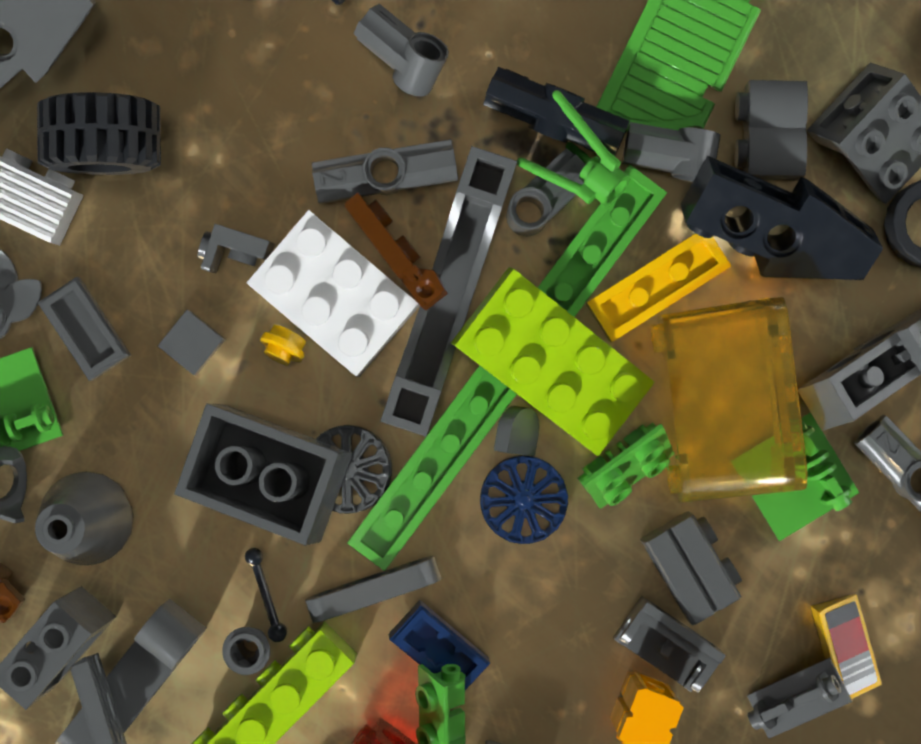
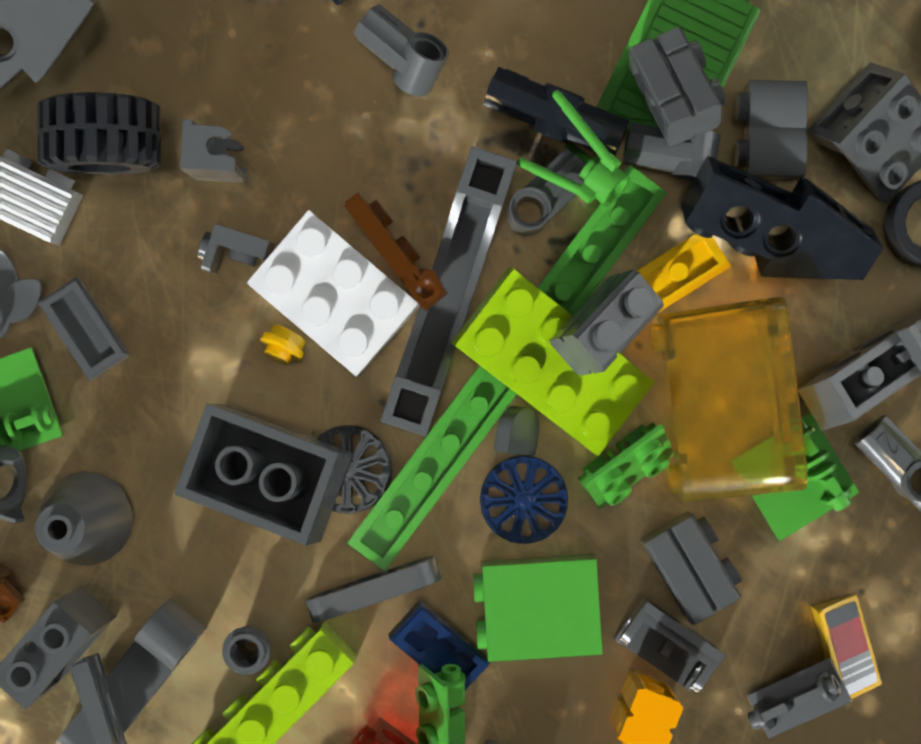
dark grey tile [158,310,226,376] -> none
black hinge [245,548,287,642] -> none
dark grey piece [312,139,458,204] -> none
none -> dark grey hinge [180,119,248,183]
none -> bright green brick [473,554,603,662]
none -> dark grey brick [549,269,664,376]
none -> dark grey brick [629,27,726,146]

